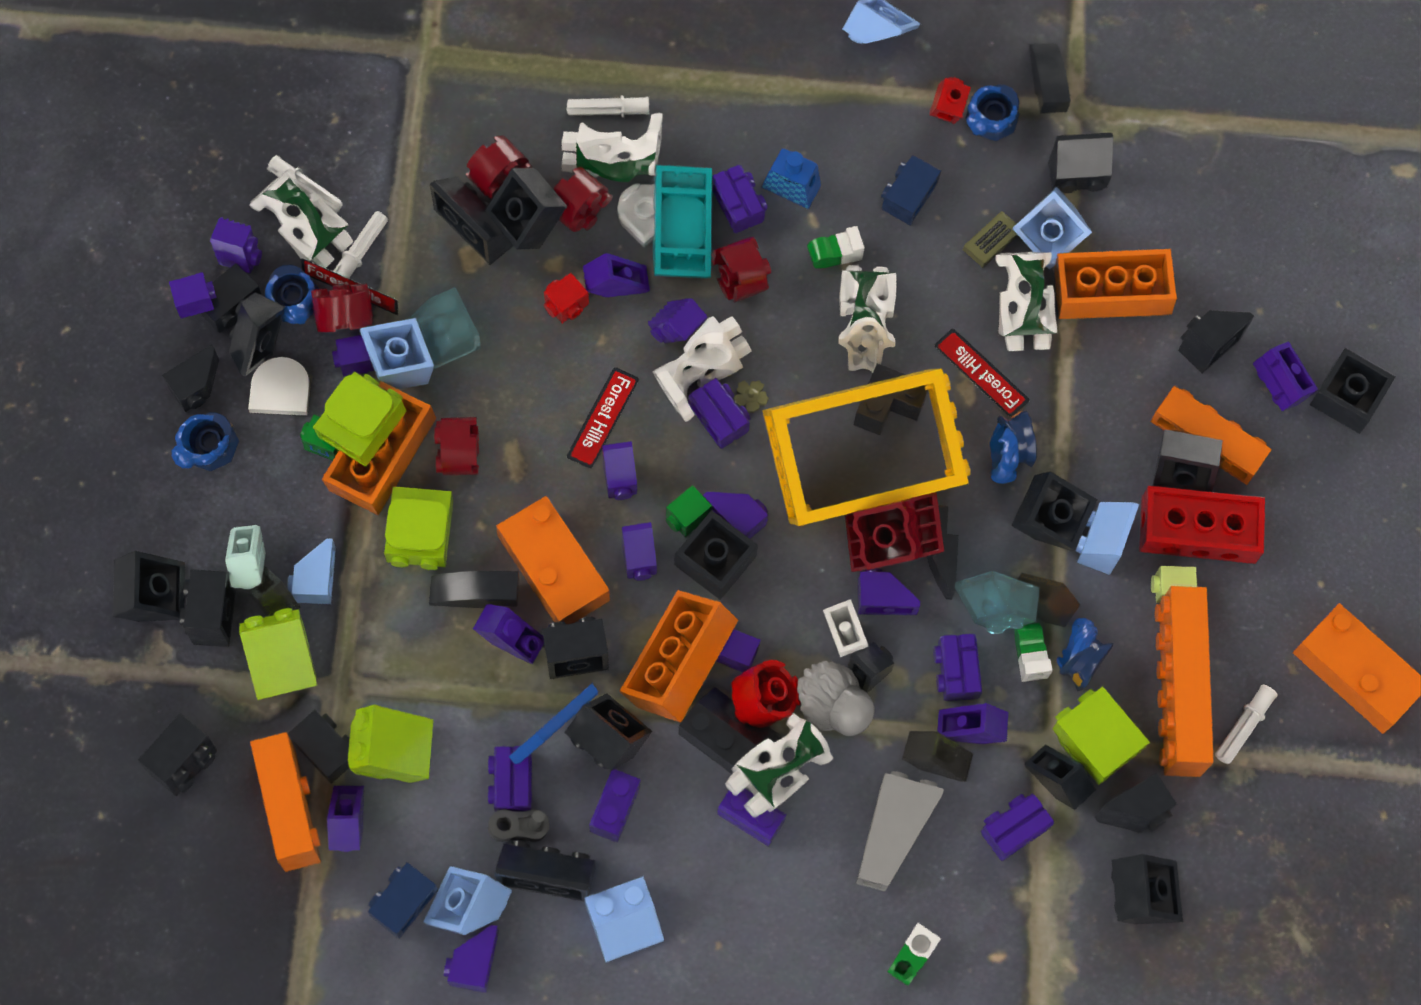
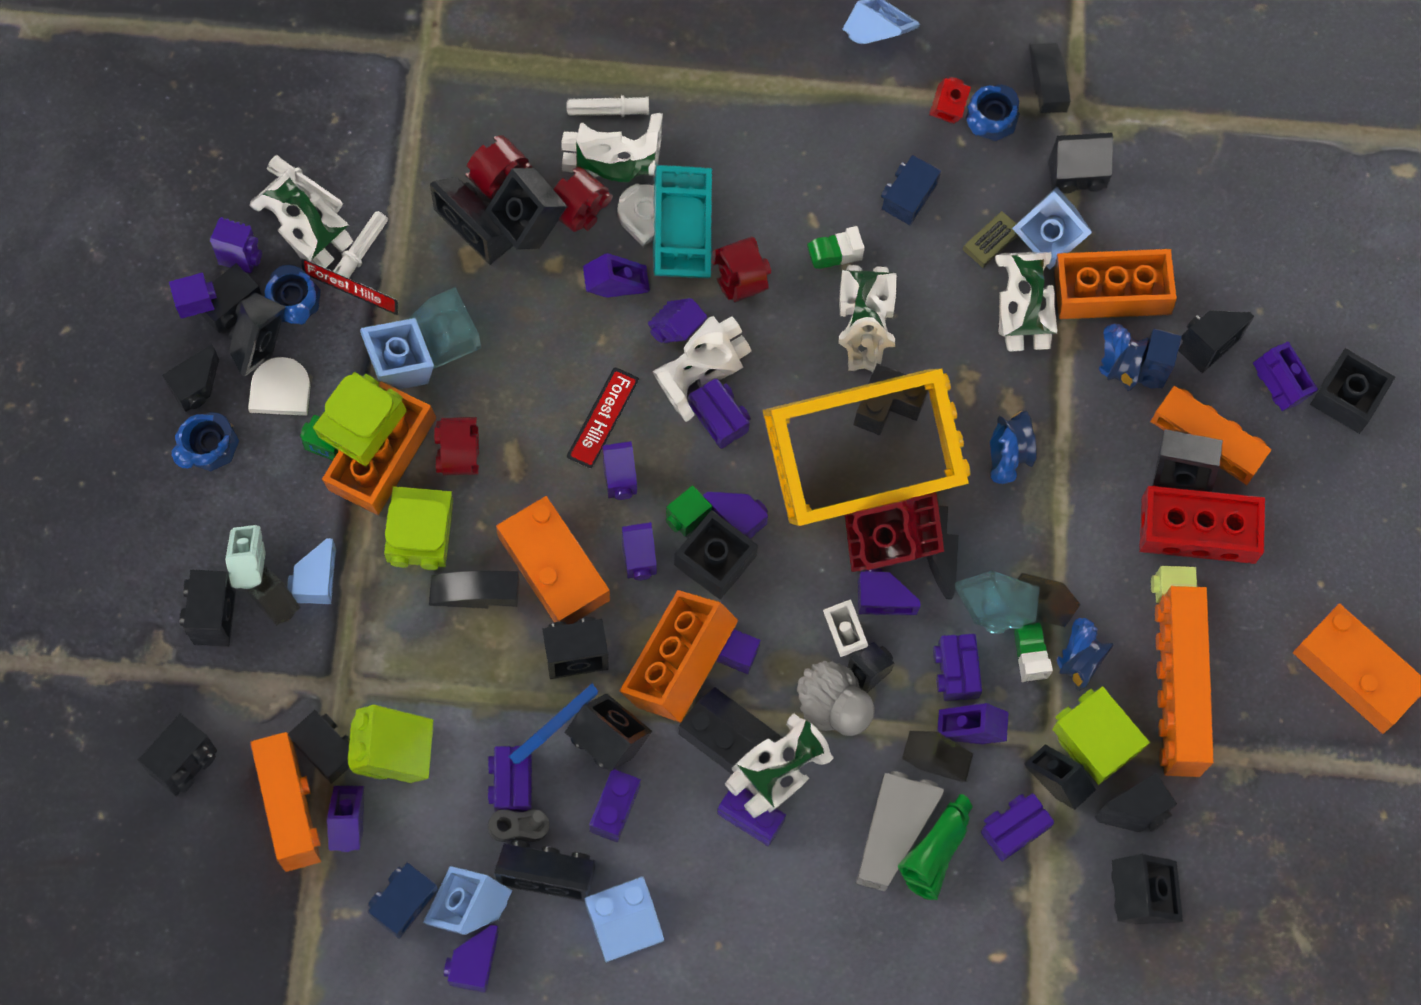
black slope [113,551,185,622] -> none
lime brick [240,608,317,700] -> none
dark red brick [311,283,373,333] -> none
dark purple brick [332,335,375,377] -> none
dark purple slope [473,604,544,664] -> none
red brick [543,272,589,324] -> none
dark purple brick [712,164,767,233] -> none
red brick [731,660,801,728] -> none
olive plant [733,380,769,413] -> none
blue torso [762,149,821,209] -> none
leg [887,923,941,986] -> none
red sticker [934,329,1029,417] -> none
black slope [1012,471,1098,551] -> none
light blue slope [1075,502,1139,575] -> none
white axle [1215,685,1278,764] -> none
none -> green piece [898,794,973,900]
none -> piece [1099,323,1149,391]
none -> dark blue brick [1138,329,1182,389]

